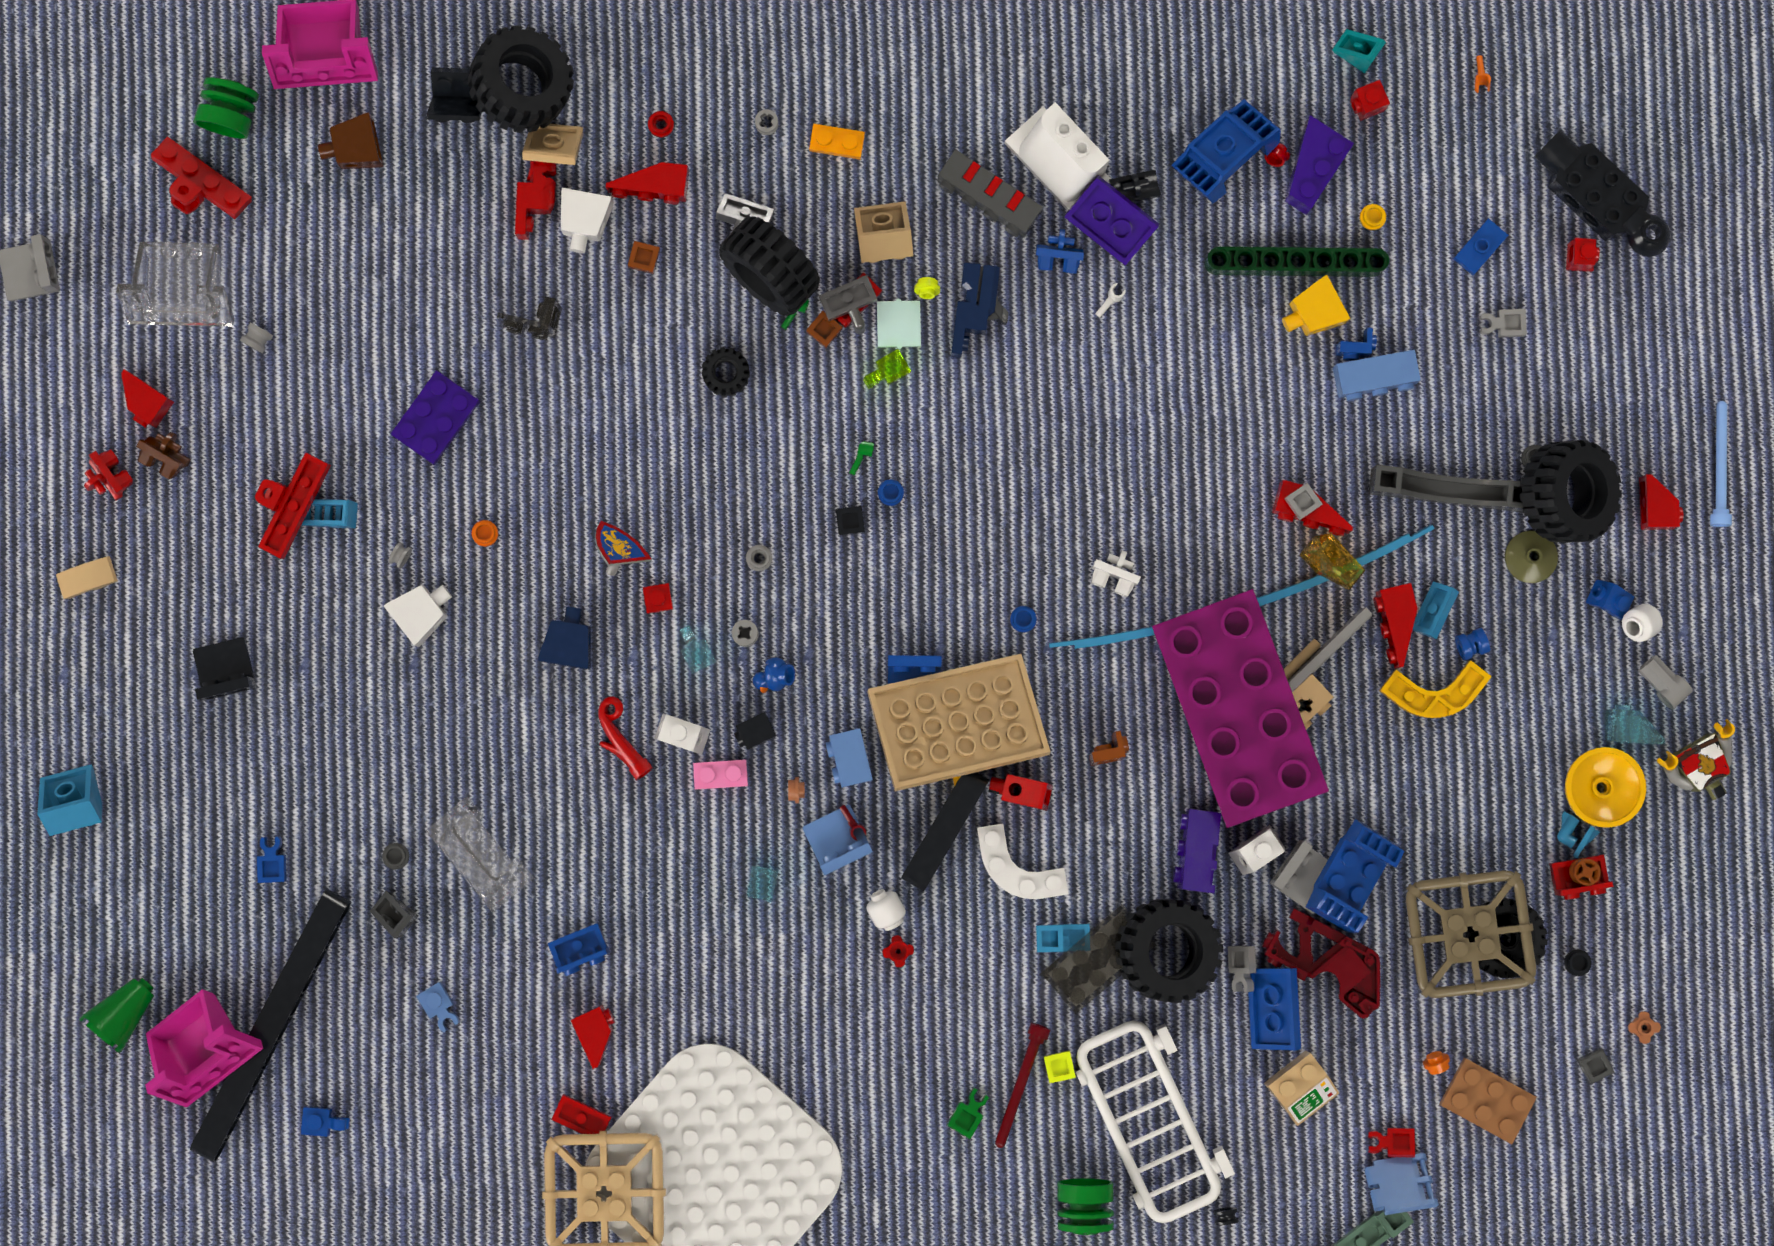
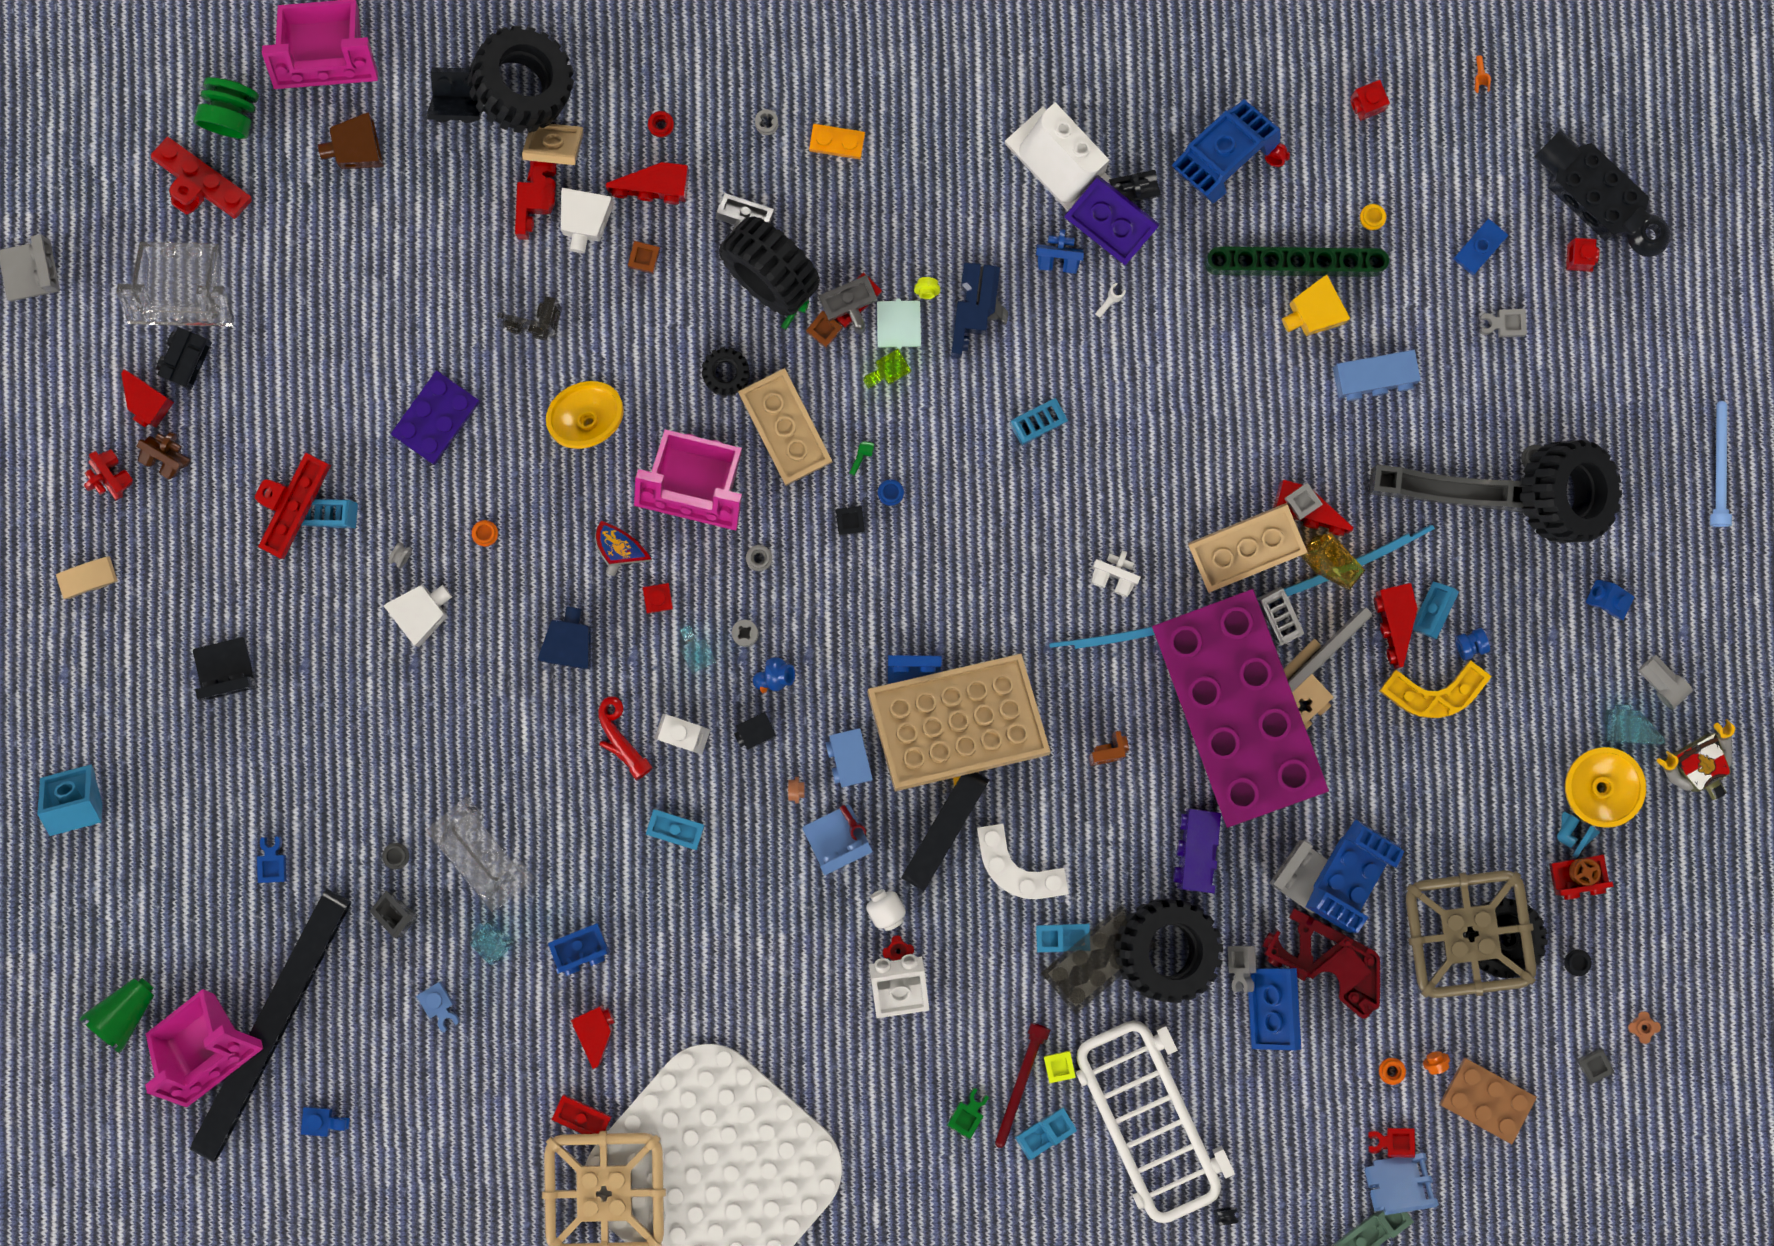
light grey wheel [239,322,273,354] -> none
bright pink plate [693,760,748,790] -> none
clear light blue panel [747,865,779,902] -> none
tan slope [854,201,913,263] -> none
dark grey brick [937,149,1043,238] -> none
red torso [989,774,1053,811] -> none
blue plate [1010,606,1037,633] -> none
green wheel [1057,1178,1114,1235] -> none
white torso [1228,825,1285,875] -> none
tan slope [1264,1050,1339,1126] -> none
dark purple wedge [1285,115,1354,215] -> none
teal slope [1332,29,1386,74] -> none
blue bracket [1336,327,1377,361] -> none
olive dish [1505,531,1558,583] -> none
white head [1622,604,1663,642] -> none
red slope [1639,474,1683,530] -> none
none -> black brick [156,327,212,390]
none -> clear light blue slope [470,922,515,965]
none -> yellow dish [546,381,624,449]
none -> dark pink windscreen [634,429,742,531]
none -> dark azure plate [646,809,705,850]
none -> tan plate [738,368,833,486]
none -> white plate [869,954,929,1018]
none -> dark azure slope [1009,398,1068,446]
none -> dark azure slope [1015,1108,1077,1160]
none -> tan plate [1188,503,1308,593]
none -> light grey slope [1257,587,1304,646]
none -> orange plate [1378,1058,1406,1085]

